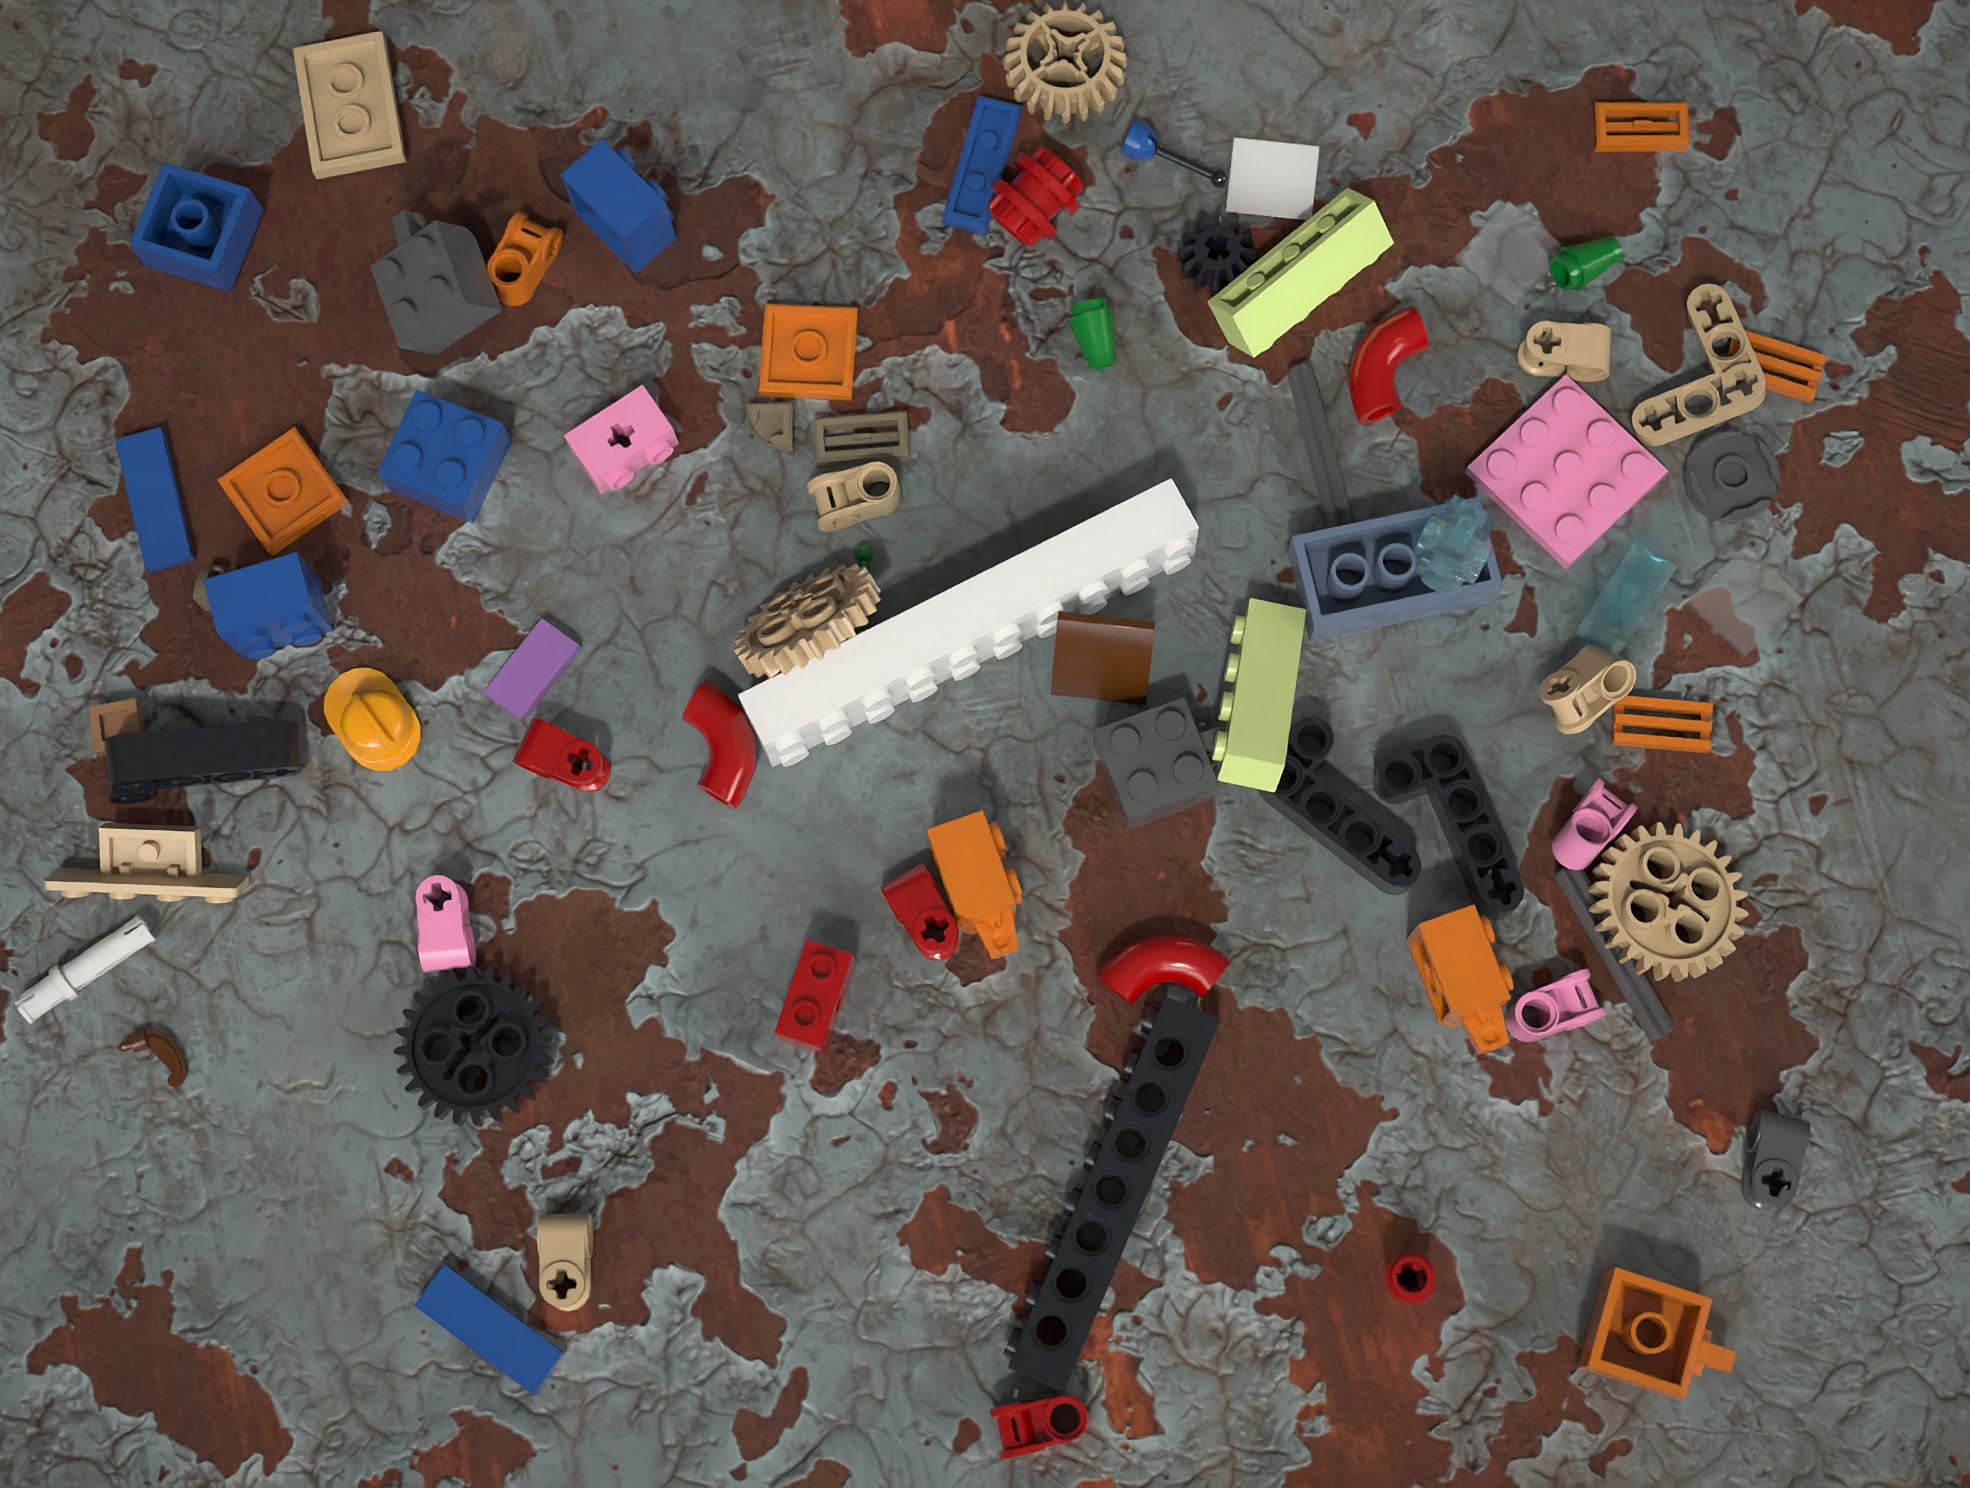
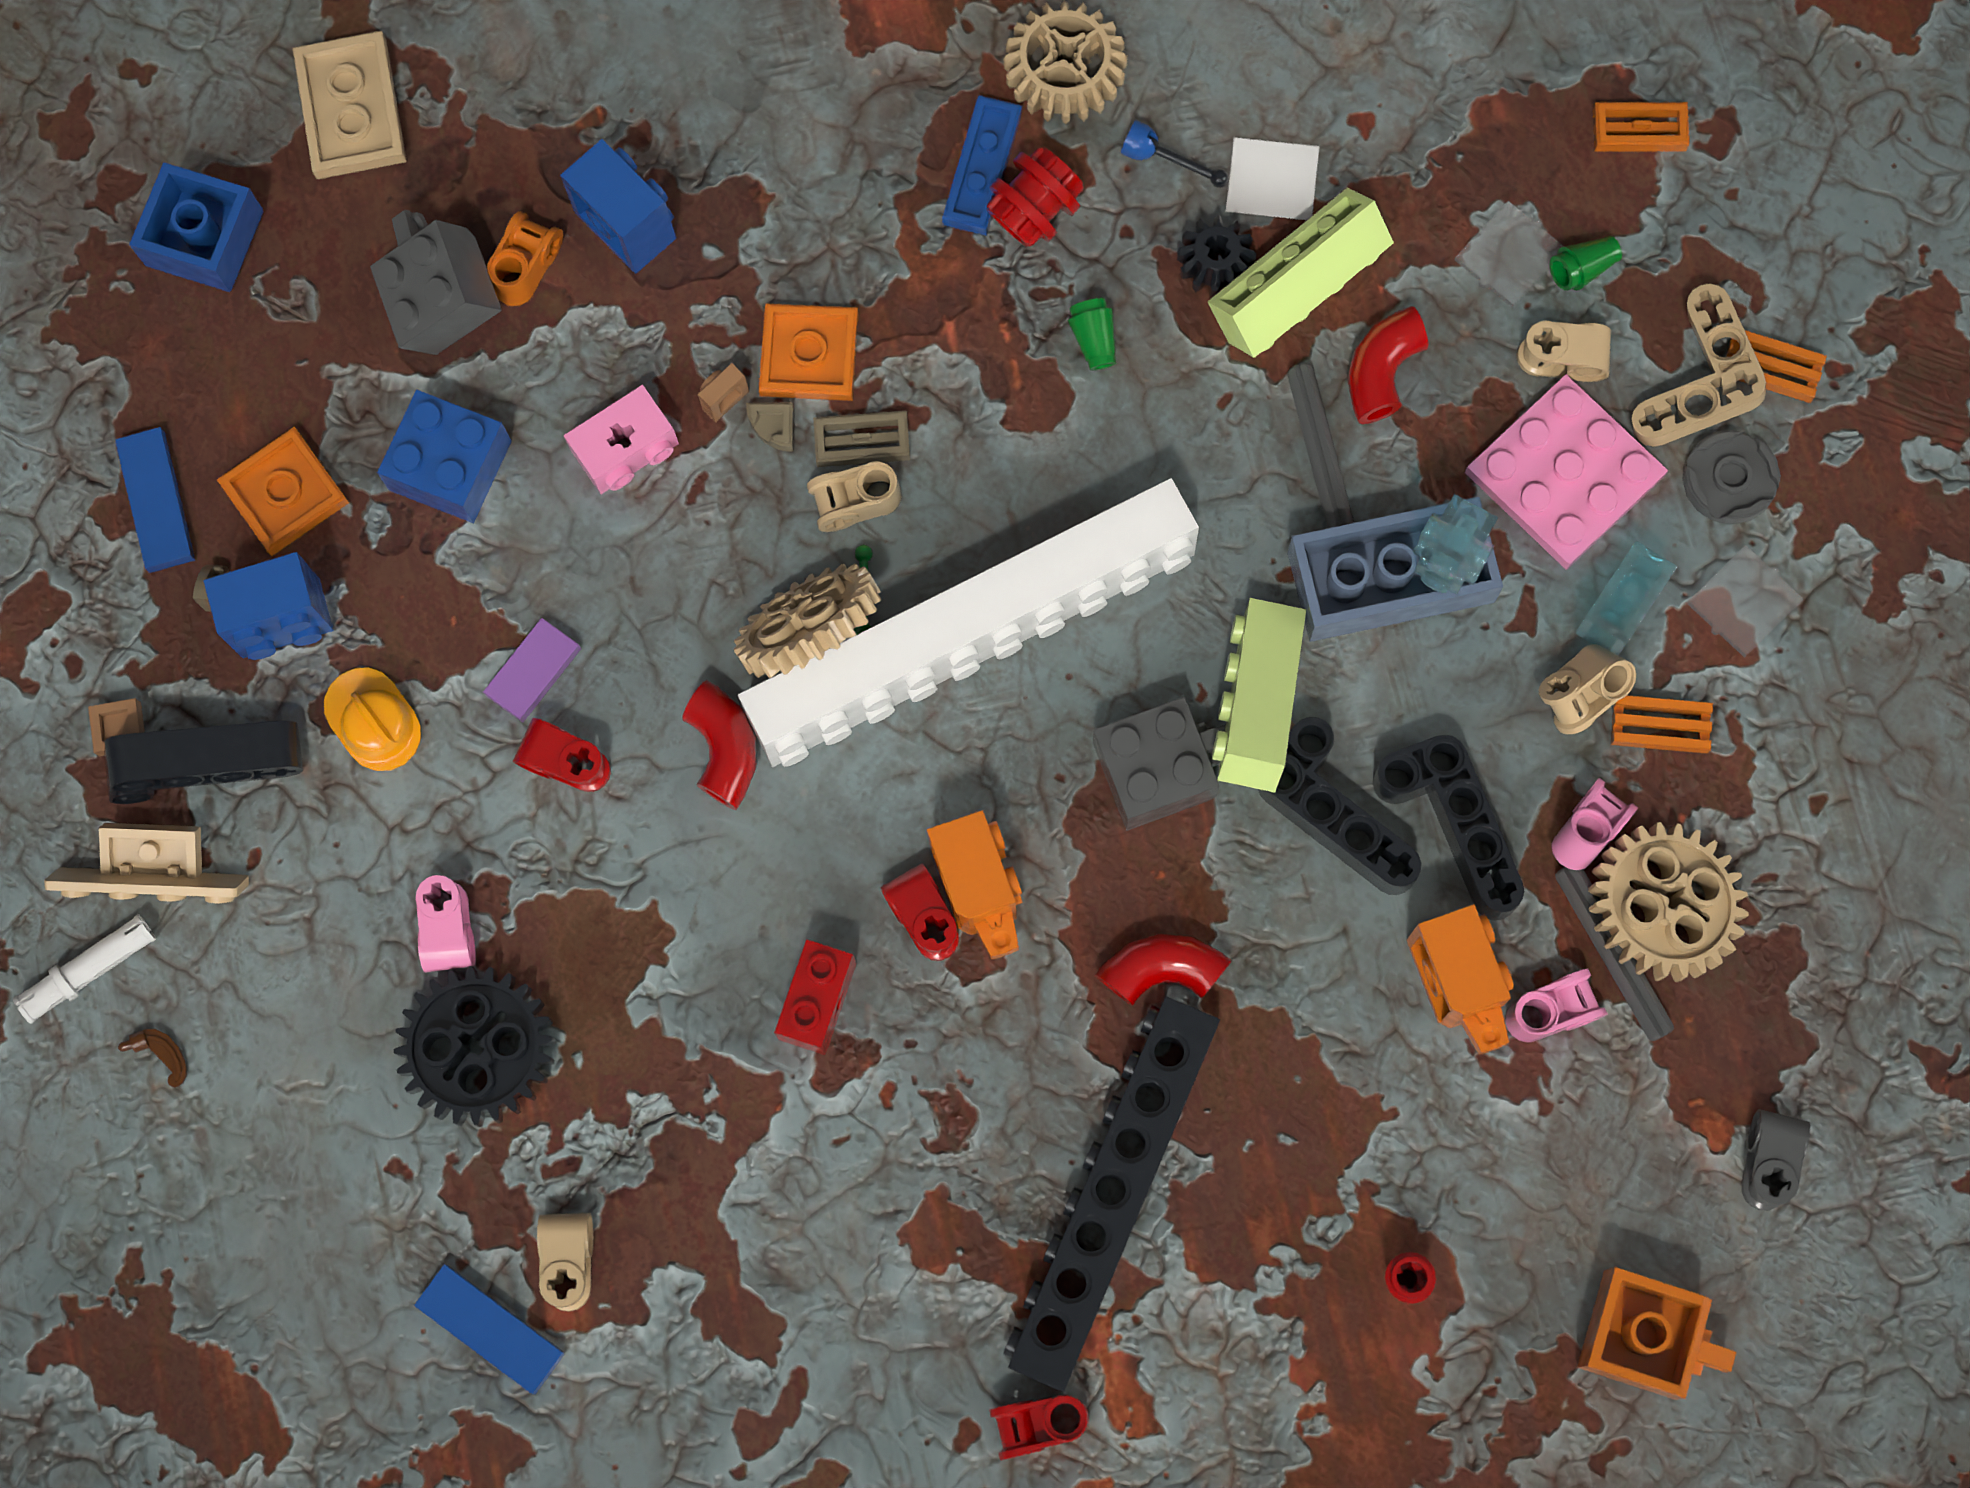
reddish brown slope [1051,611,1155,705] -> none
none -> medium nougat plate [698,363,749,423]

